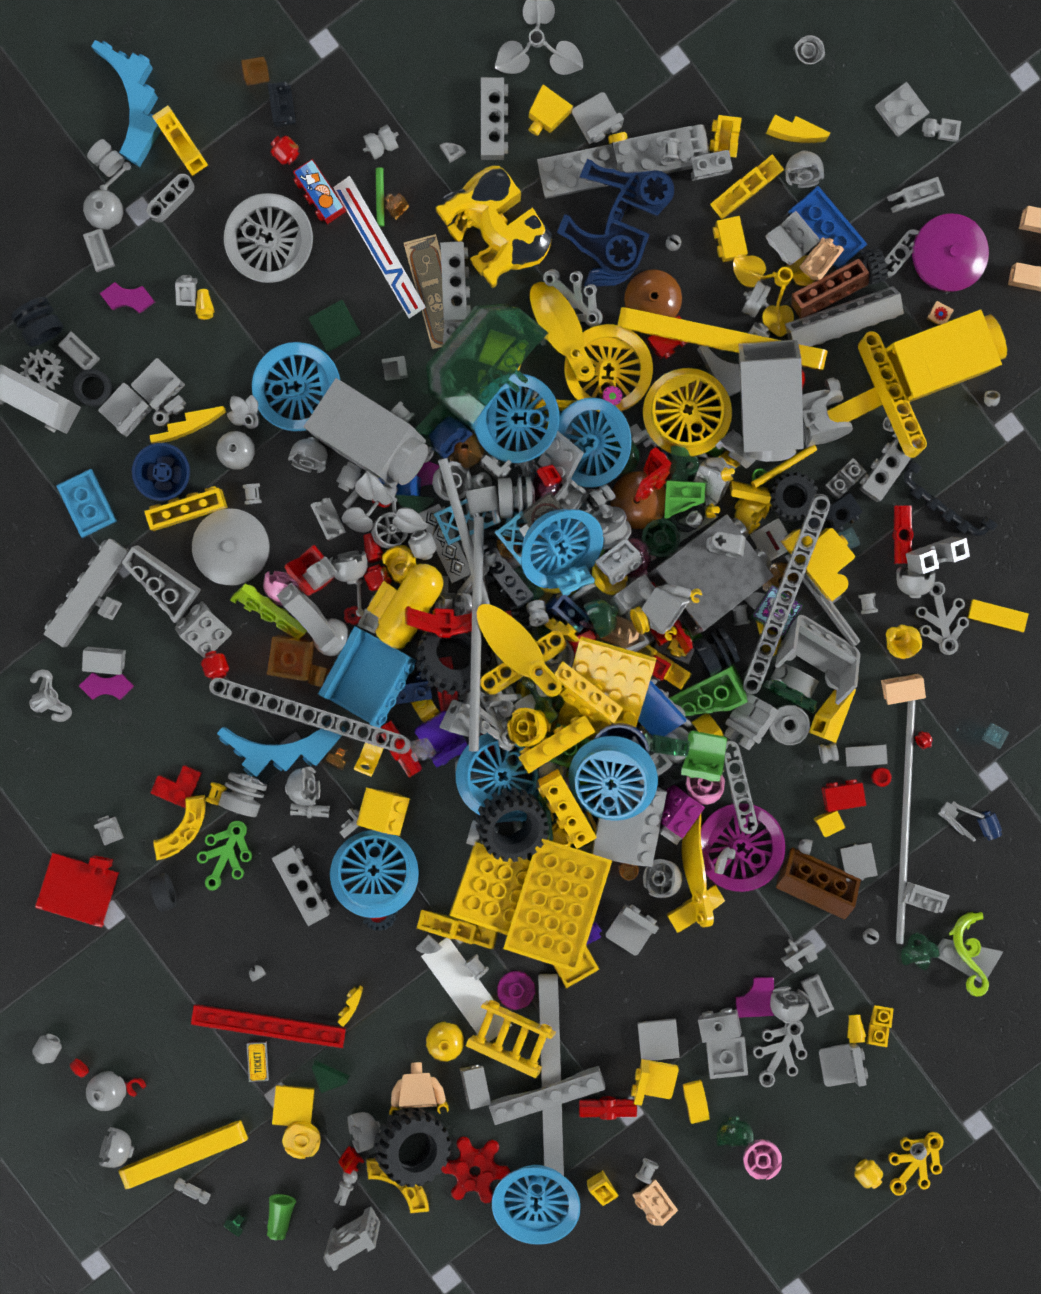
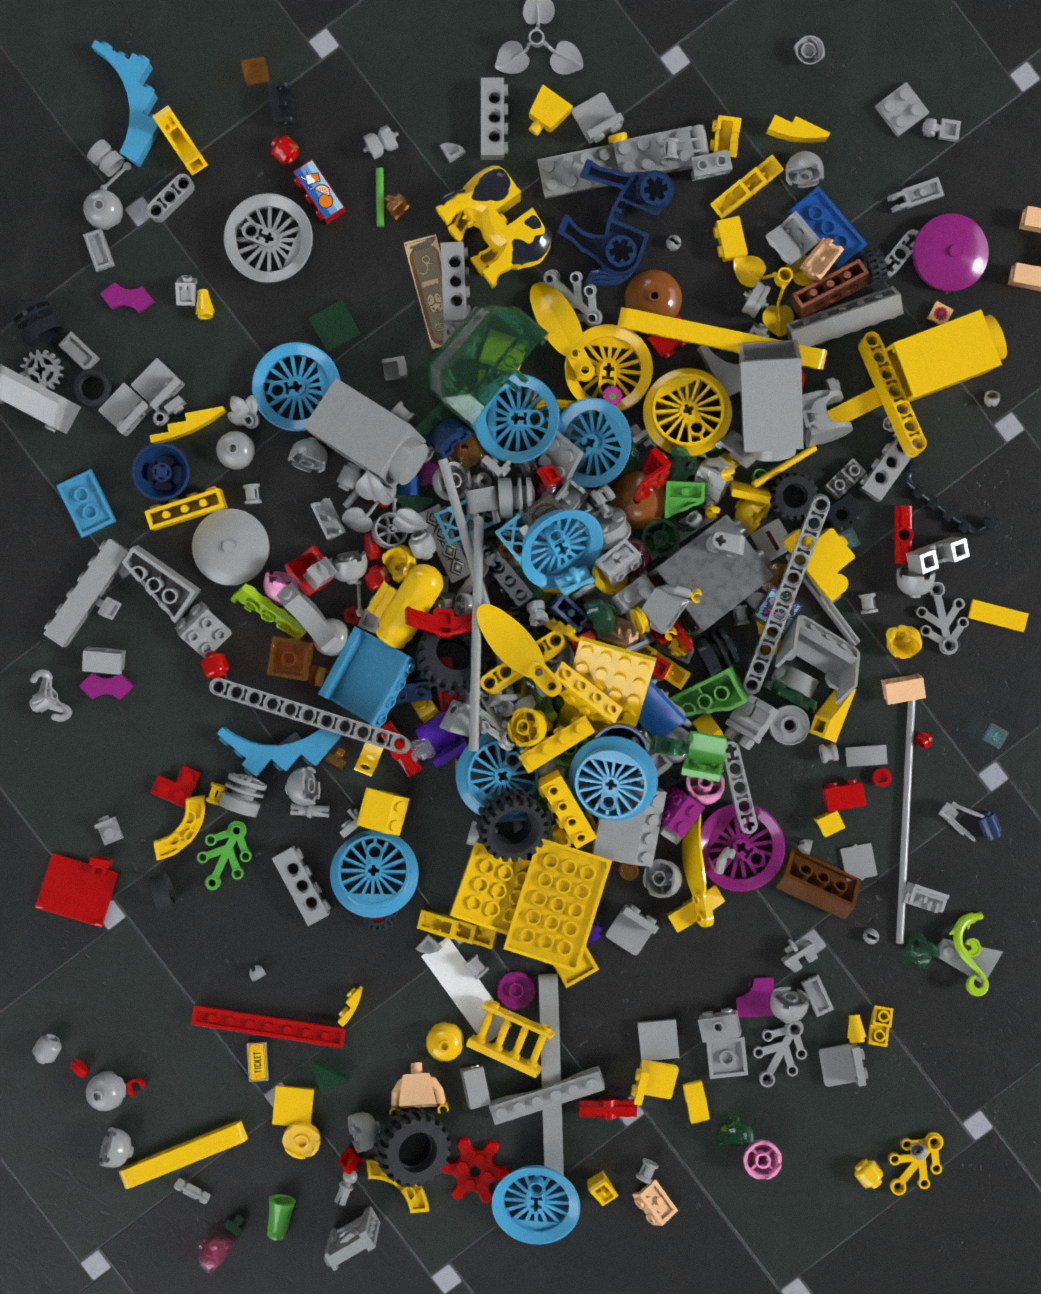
white sticker [333,176,426,318] -> none
none -> clear pink cylinder [198,1235,235,1276]

